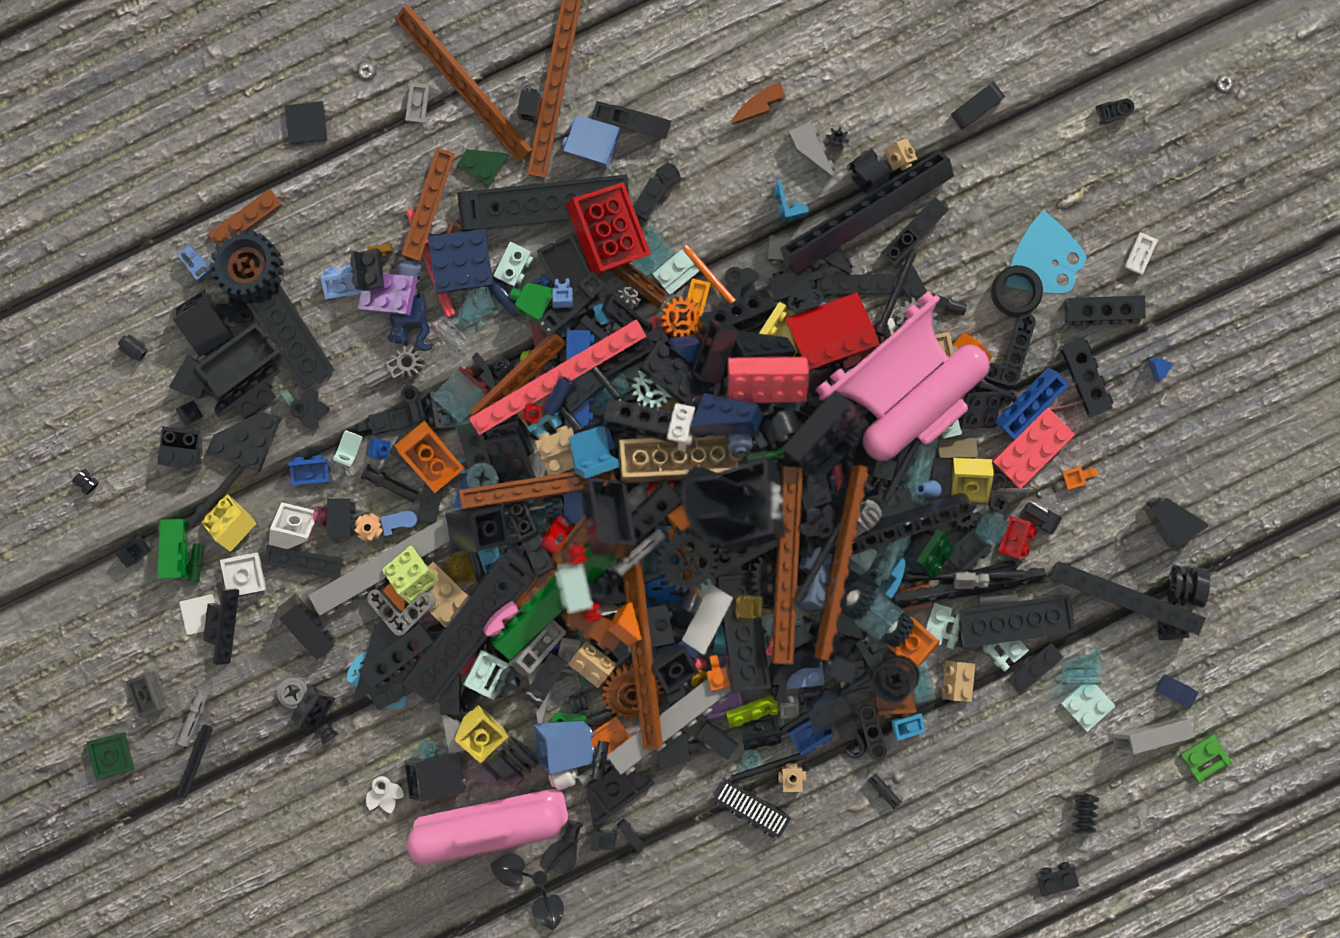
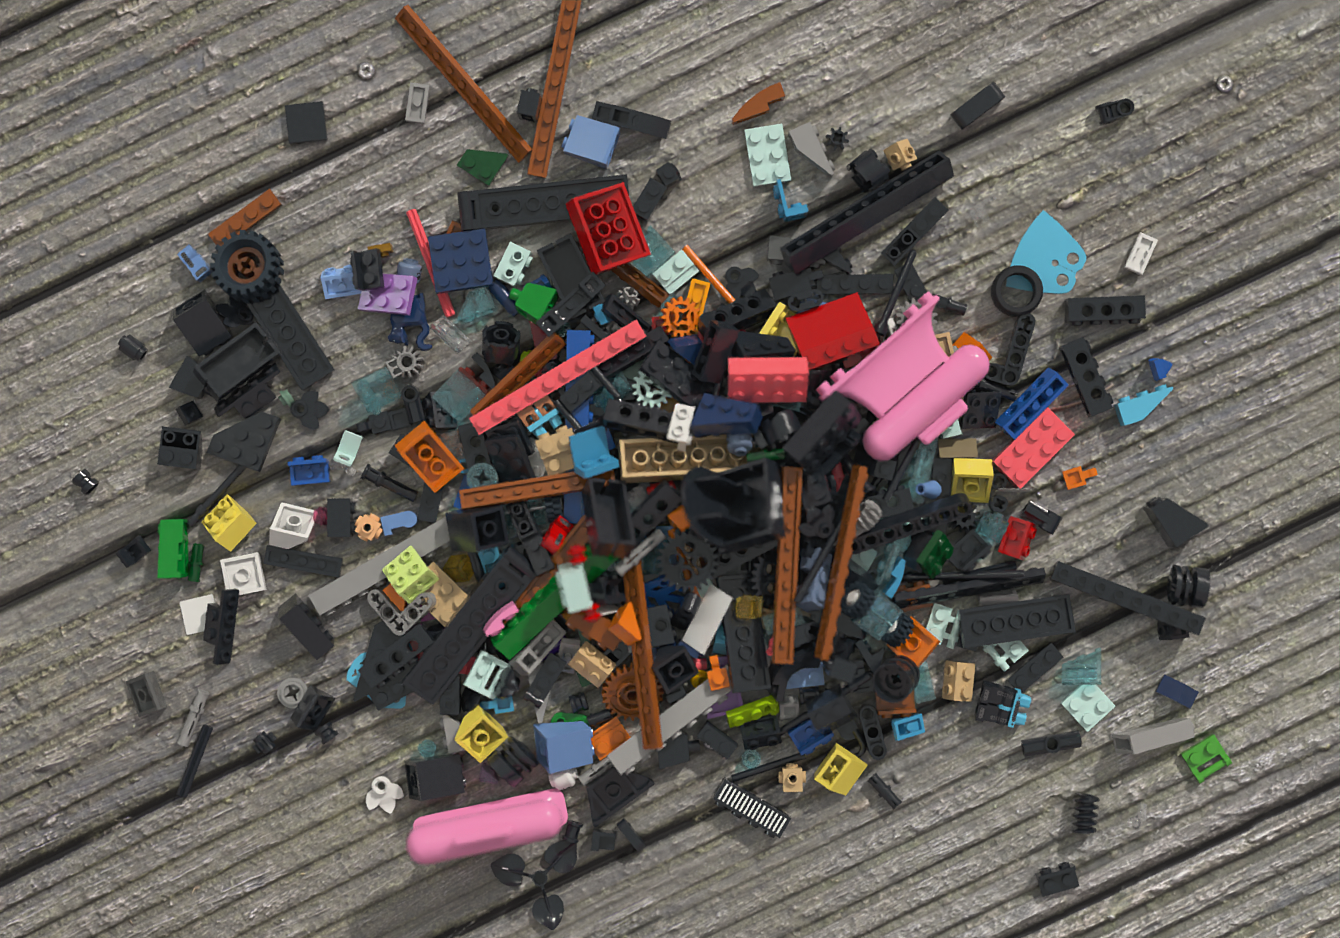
dark green plate [86,732,135,779] -> none
blue bracket [367,437,391,460] -> none
dark orange plate [401,148,455,262] -> none
red plate [521,402,543,424] -> none
dark blue piece [543,376,572,416] -> none
medium blue plate [553,278,573,308] -> none
black pin [591,741,610,781] -> none
light grey plate [954,571,989,589] -> none
none -> black gear [253,731,277,755]
none -> clear light blue hinge [351,367,401,415]
none -> dark azure plate [480,695,514,714]
none -> black brick [482,321,520,365]
none -> light aqua plate [744,124,791,187]
none -> light yellow slope [814,743,868,796]
none -> hips [974,680,1031,727]
none -> black piece [1021,730,1082,757]
none -> medium azure slope [1114,384,1173,426]

